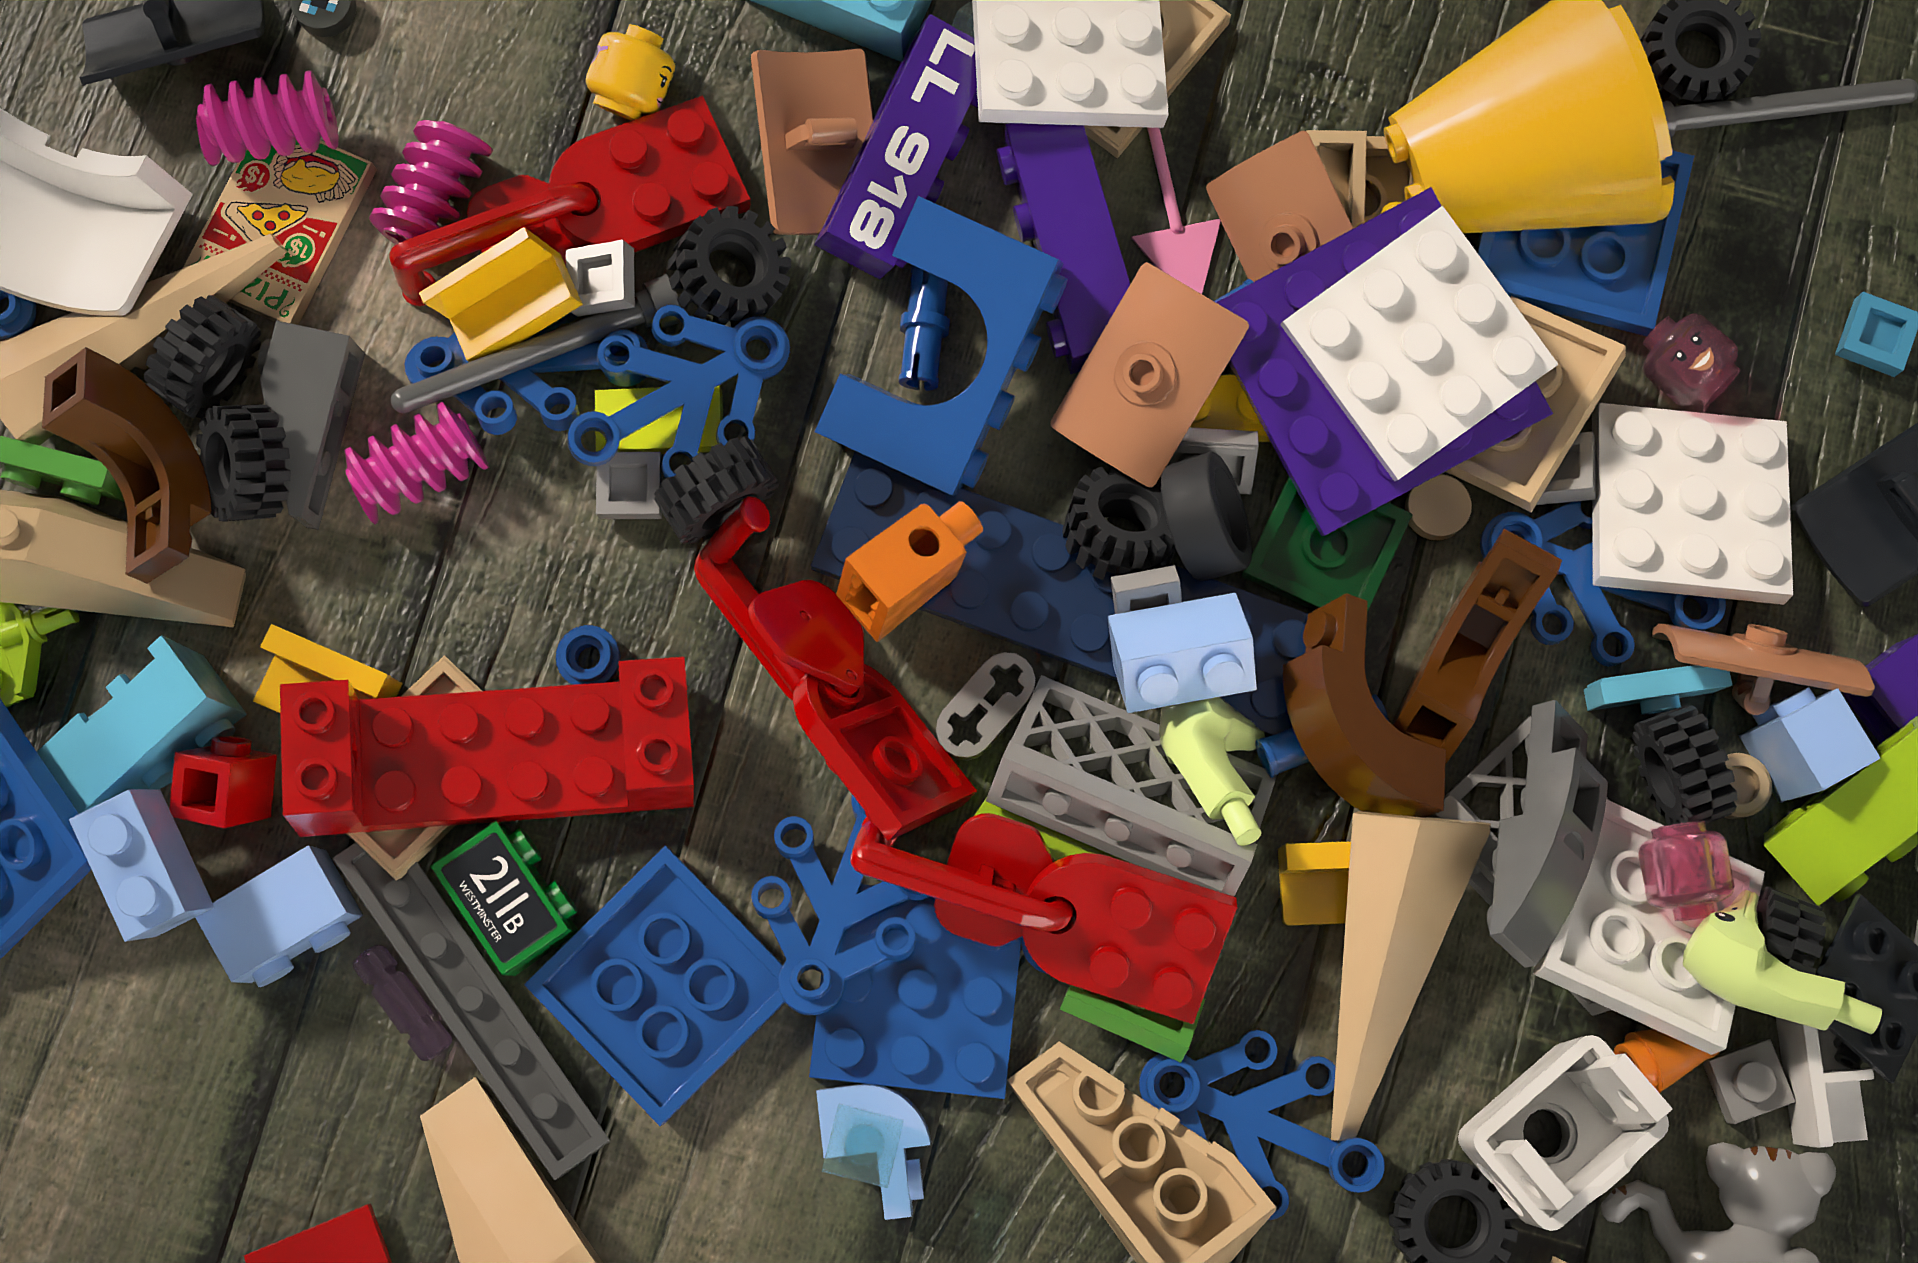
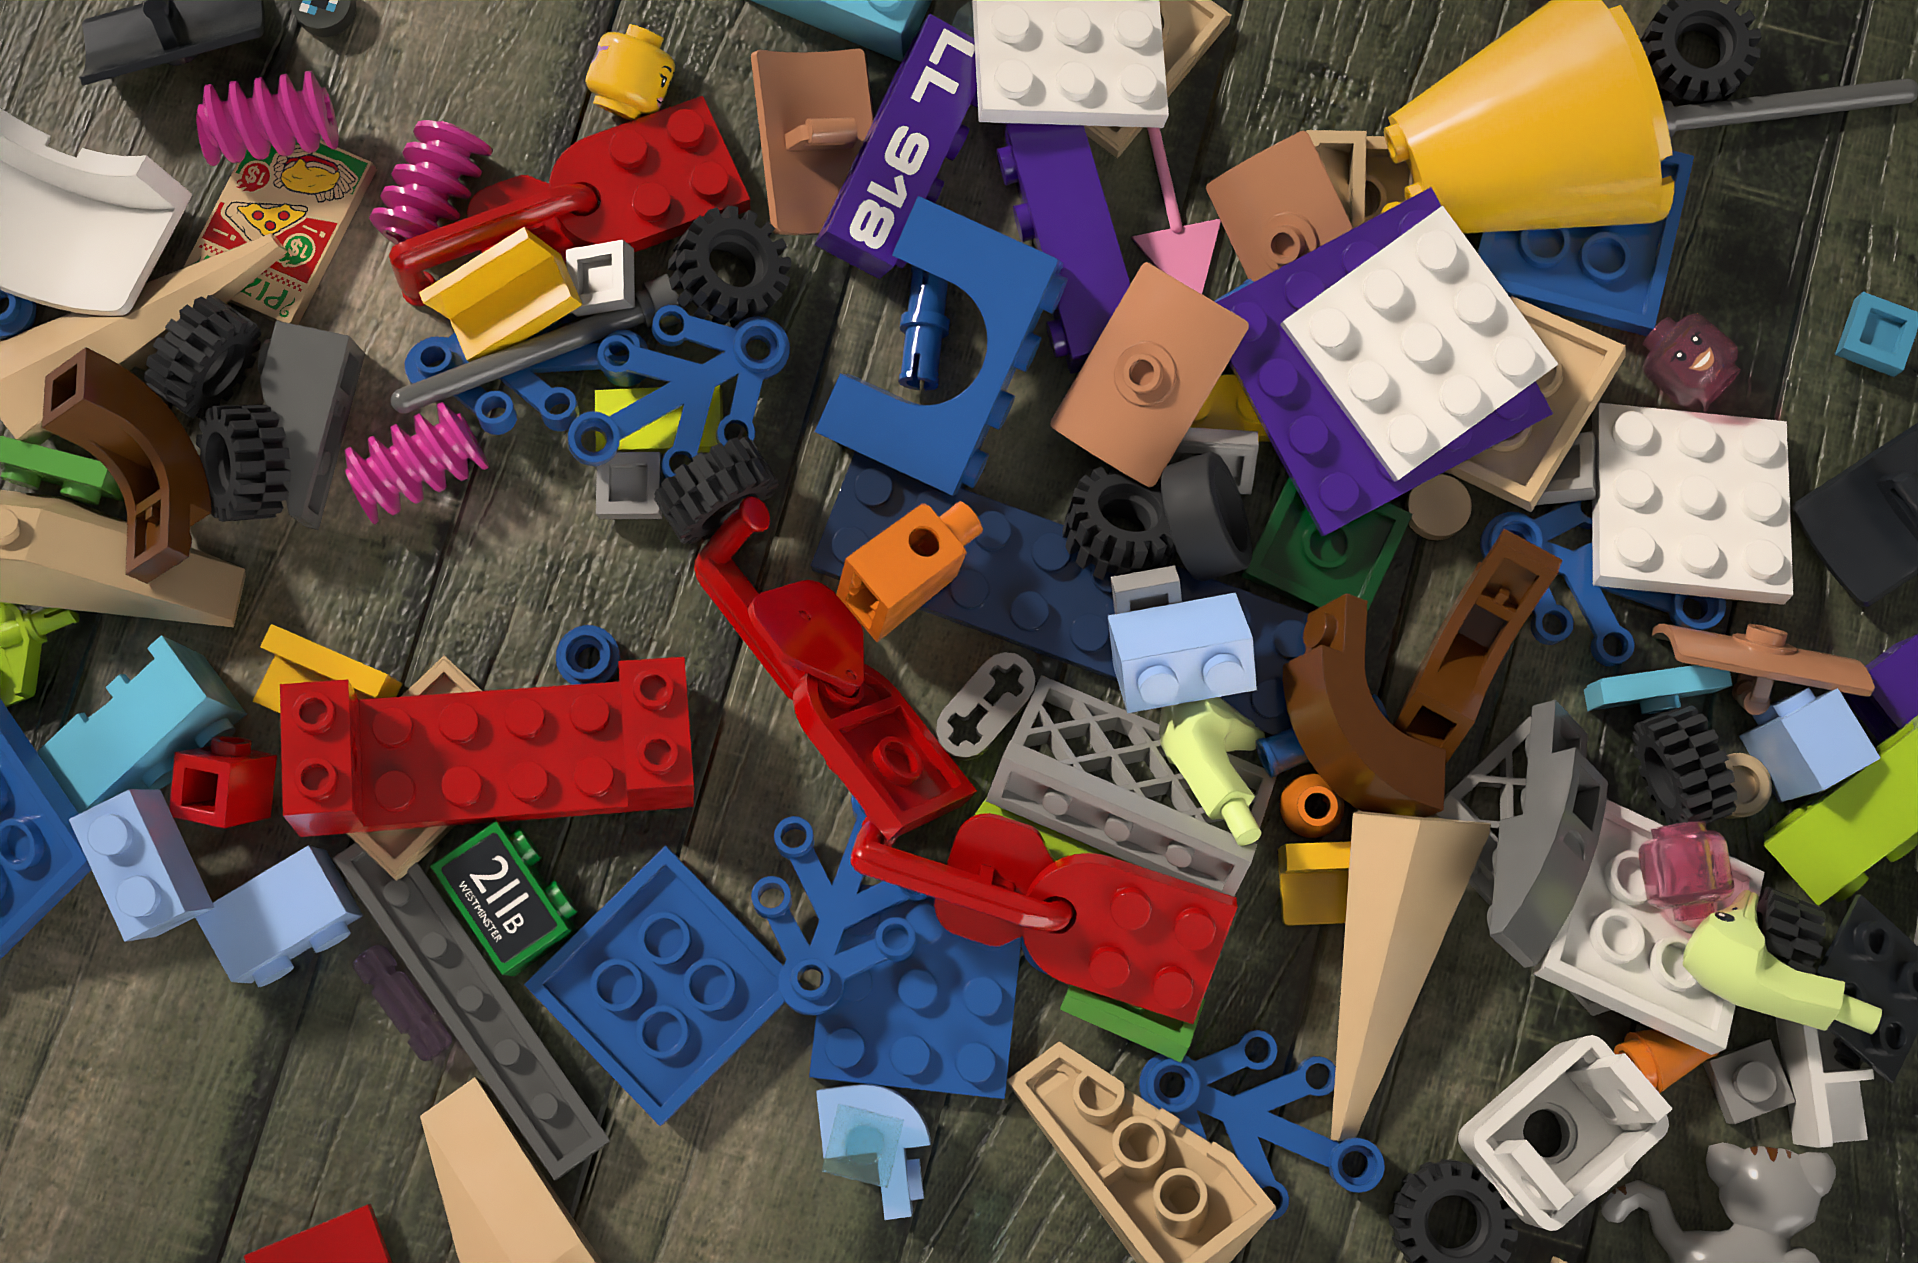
none -> orange cone [1280,774,1344,838]

